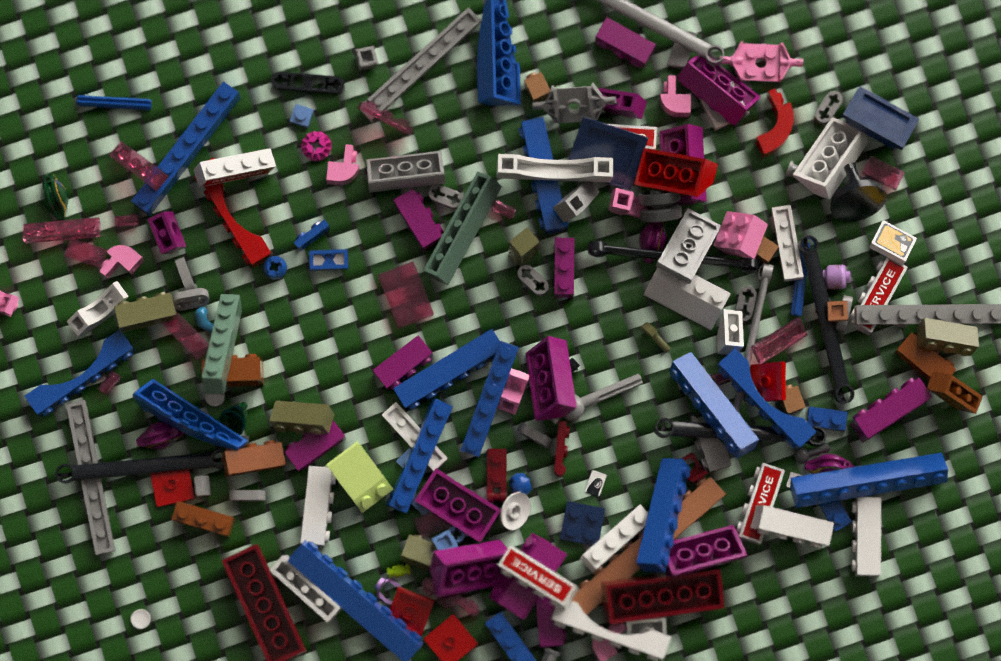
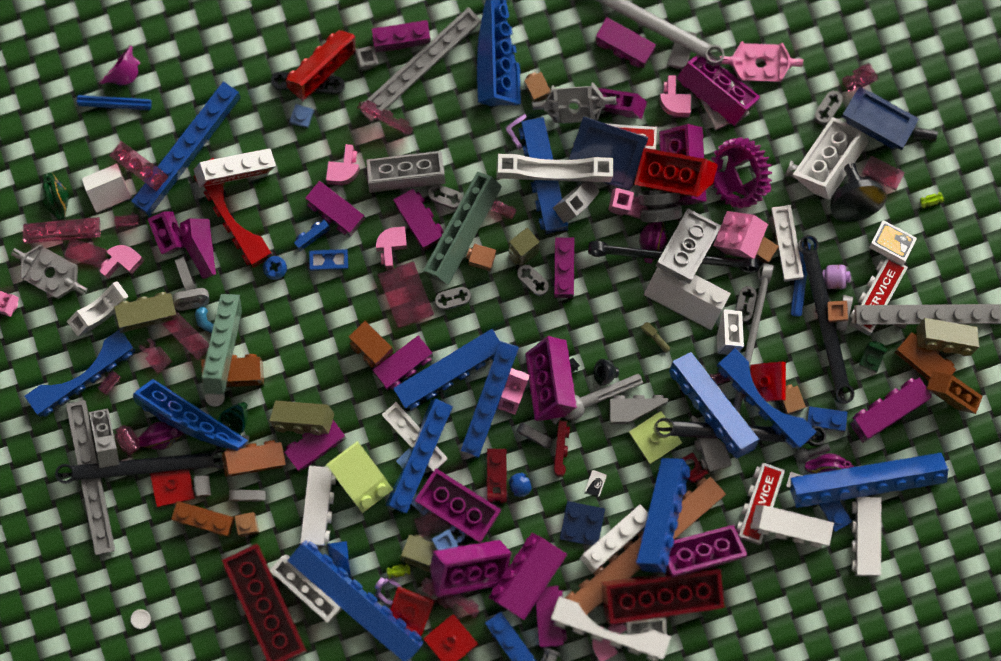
dark pink gear [301,131,332,161] -> none
brick [498,545,579,609] -> none
white dish [500,492,530,530] -> none
clear pink plate [751,318,808,364] -> none
red arch [755,89,794,158] -> none
none -> light grey plate [11,244,88,299]
none -> white slope [82,164,132,213]
none -> light grey slope [89,409,119,468]
none -> magenta hat [99,45,140,85]
none -> clear pink brick [114,425,141,455]
none -> clear pink plate [139,338,173,374]
none -> magenta slope [179,218,216,279]
none -> medium nougat brick [235,512,259,537]
none -> red slope [286,30,355,102]
none -> magenta brick [305,181,365,236]
none -> blue slope [328,541,352,580]
none -> dark orange brick [349,321,394,368]
none -> magenta brick [372,20,431,53]
none -> bright pink brick [376,226,407,270]
none -> light grey beam [435,287,471,310]
none -> nougat brick [466,244,496,271]
none -> lavender piece [506,114,527,149]
none -> black brick [594,359,619,386]
none -> light grey slope [609,395,668,424]
none -> yellowish green plate [629,411,682,464]
none -> magenta piece [711,137,772,208]
none -> clear pink plate [842,63,879,92]
none -> dark green bracket [859,341,887,373]
none -> black pin [913,127,938,143]
none -> lime piece [920,192,944,208]

